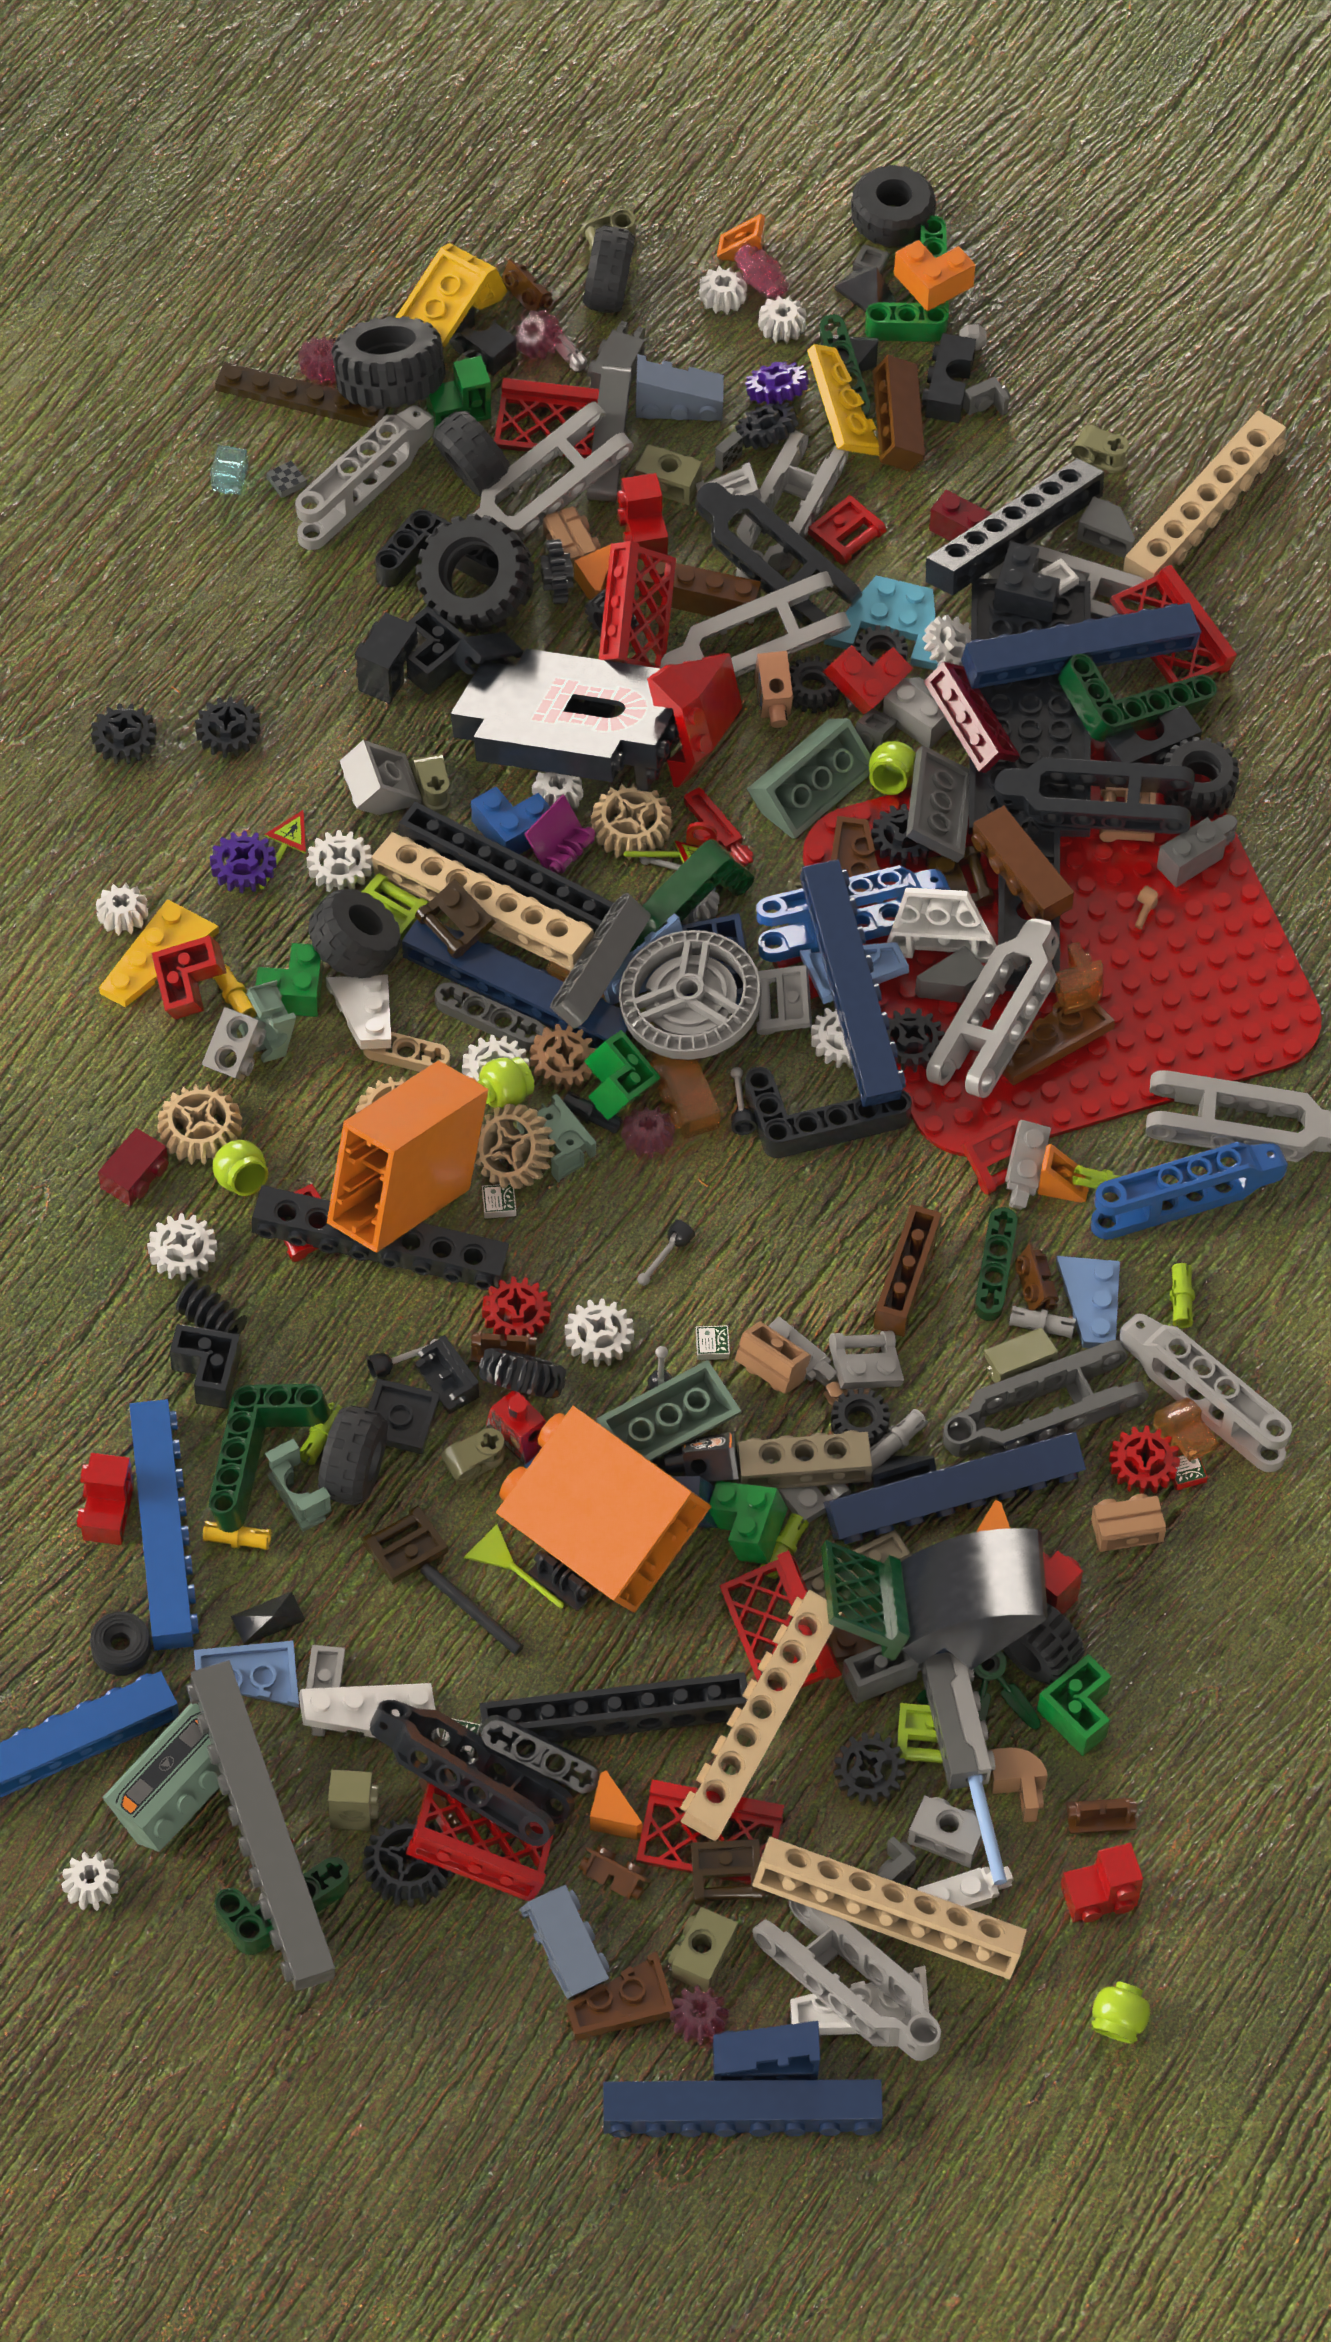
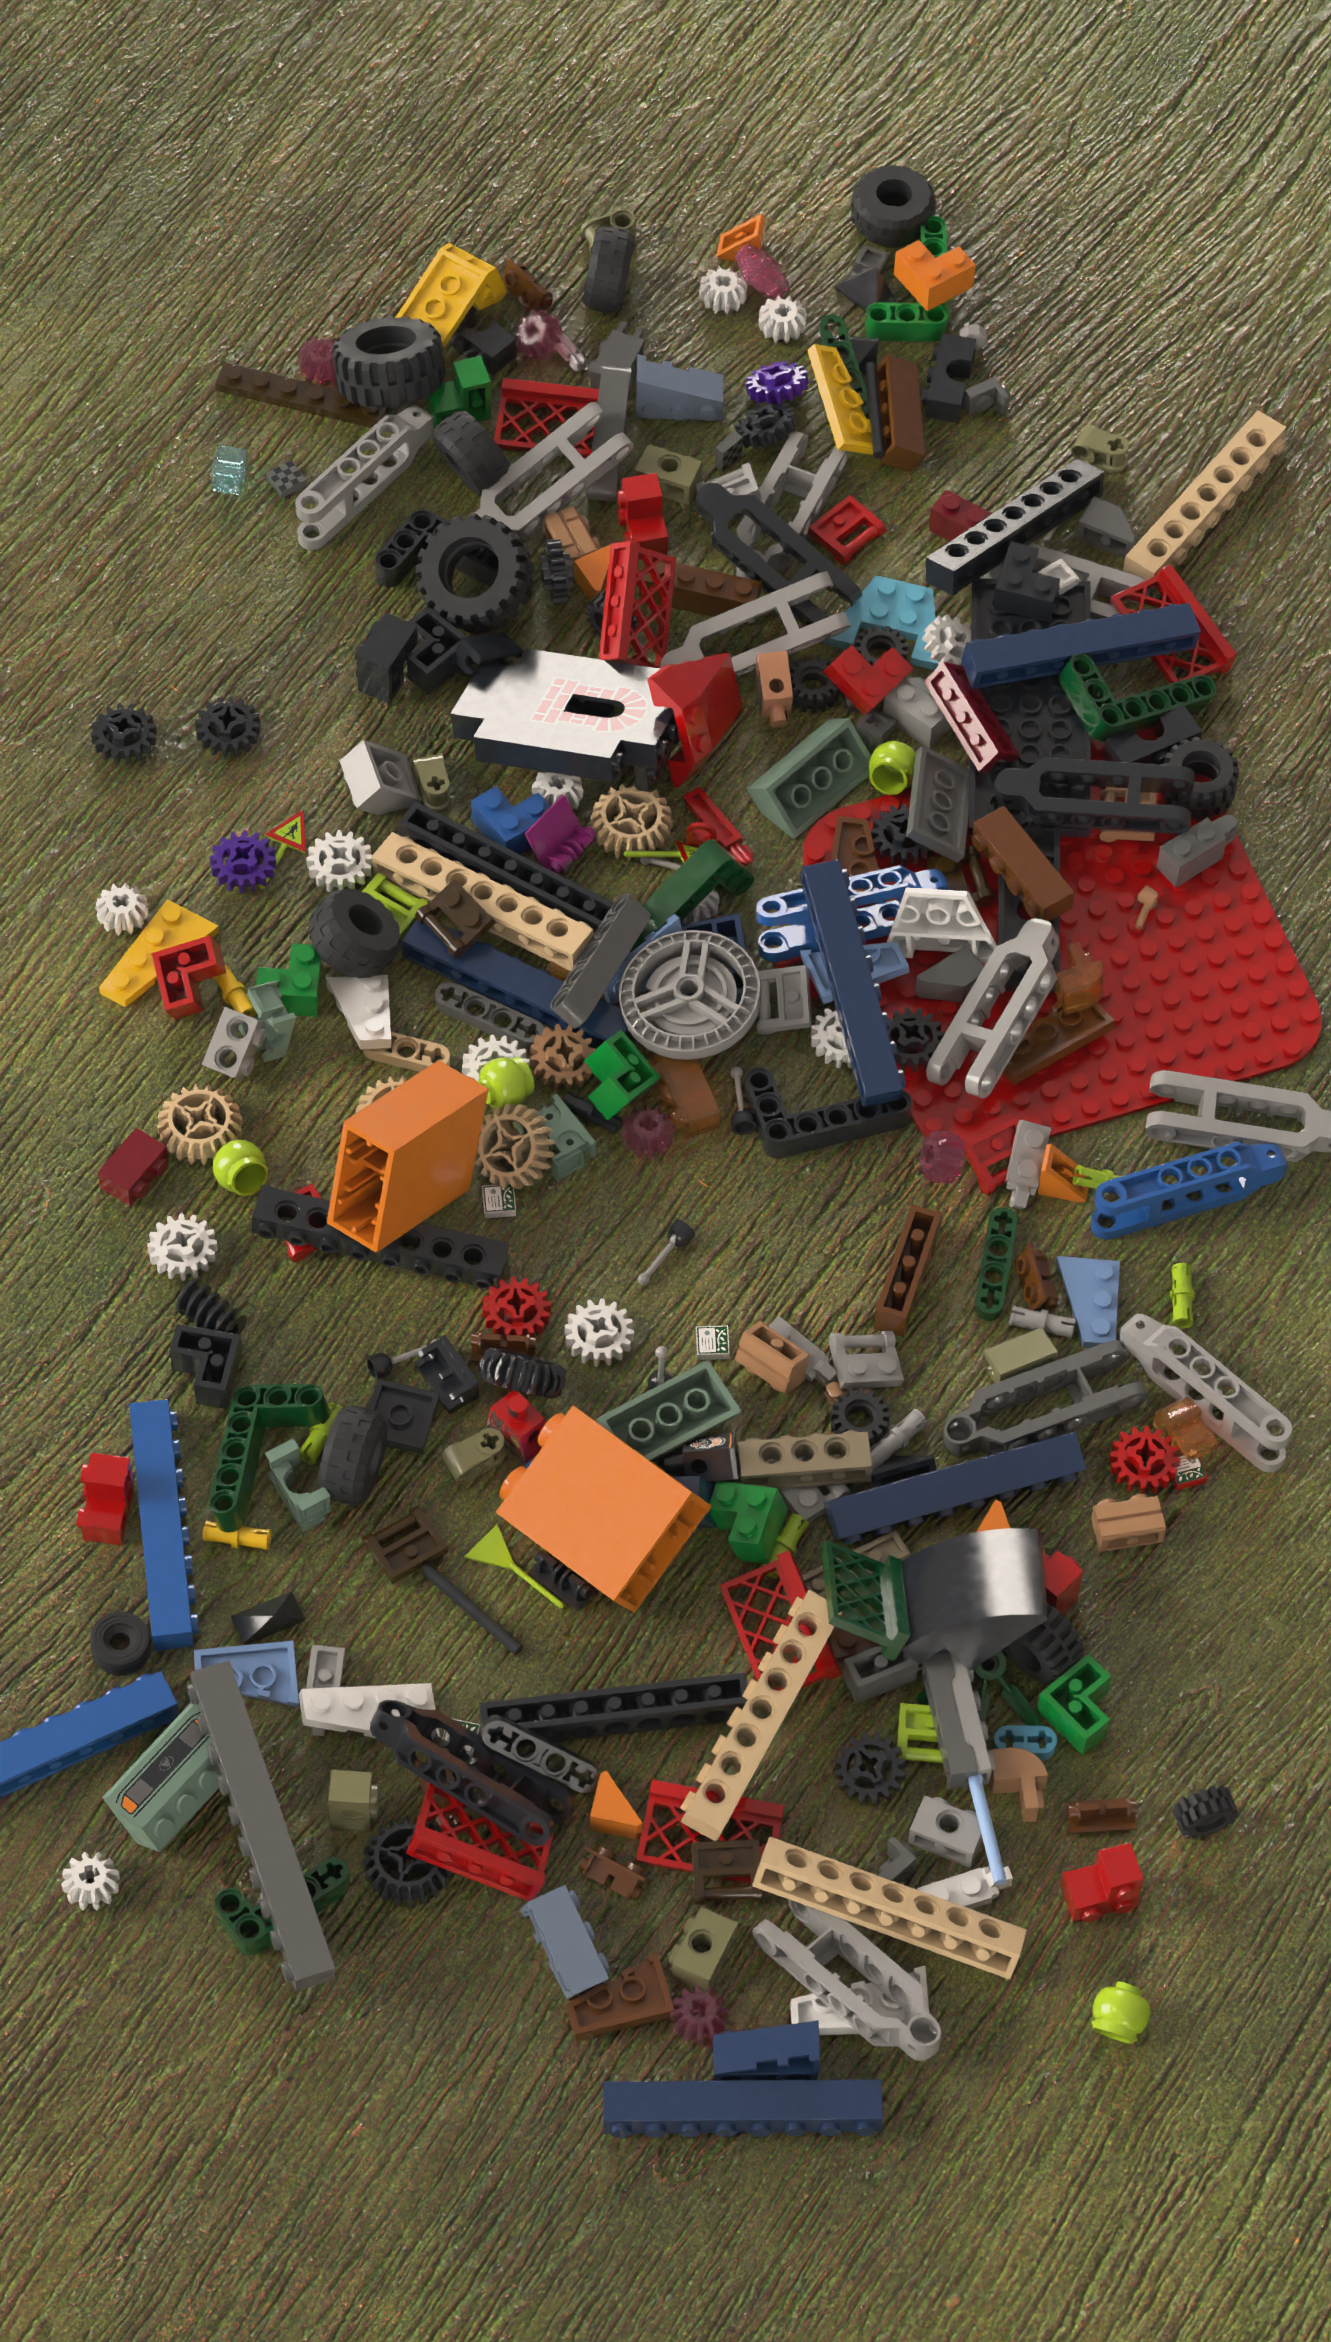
none -> black bar [864,362,885,459]
none -> clear pink gear [918,1130,967,1184]
none -> dark azure beam [993,1725,1057,1760]
none -> black tyre [1173,1785,1239,1839]

